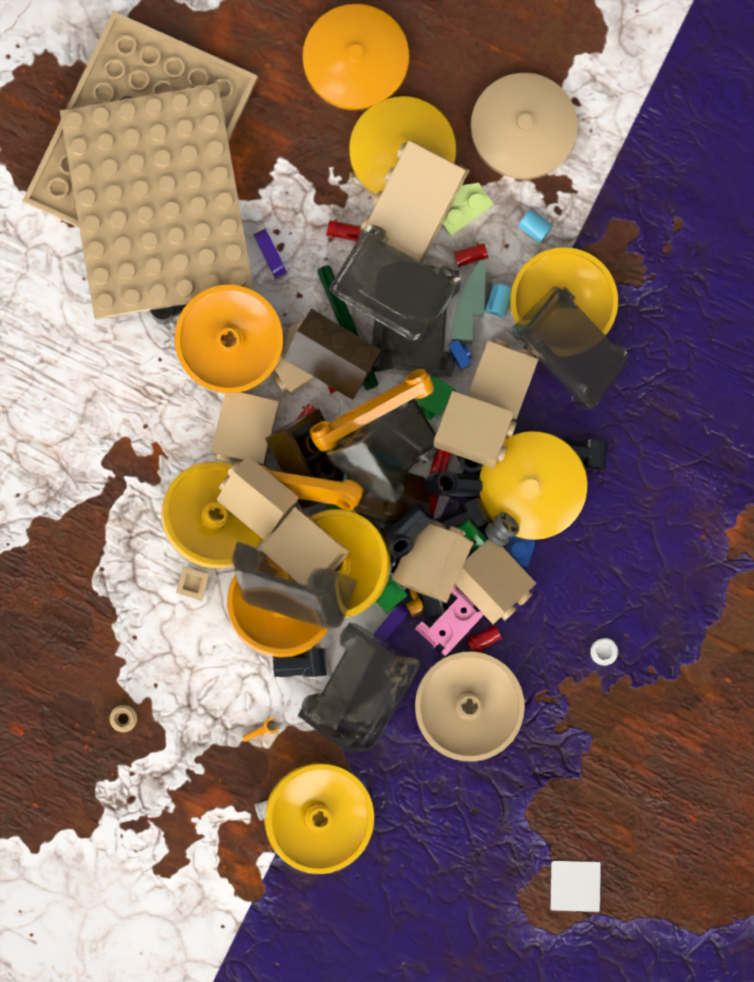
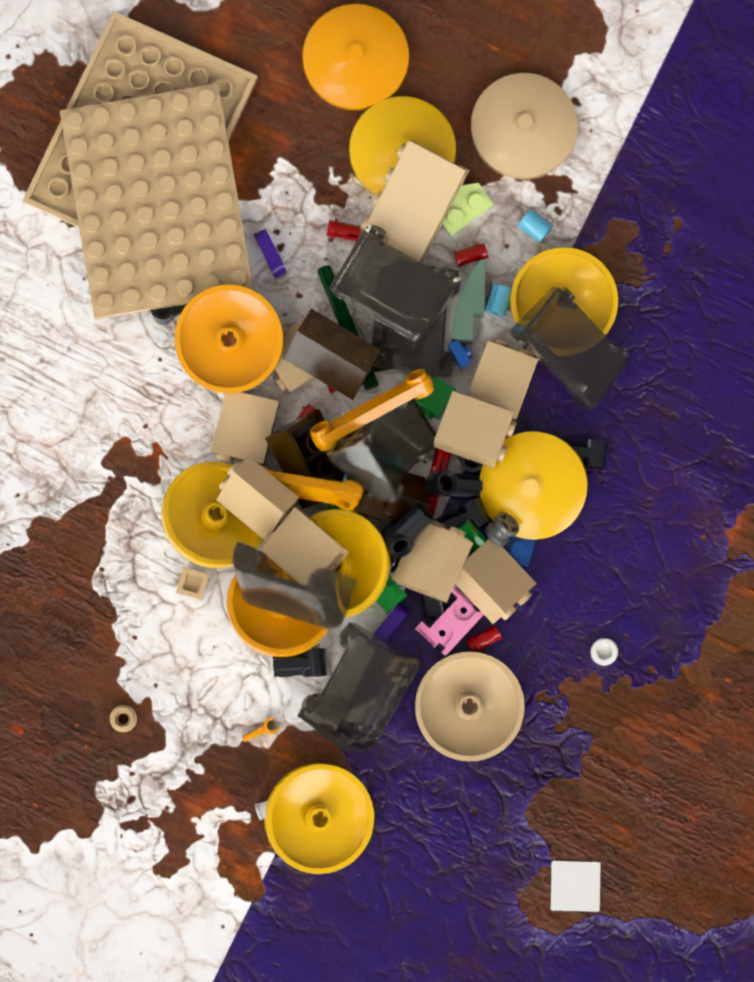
light orange hand [406,589,424,617] -> none

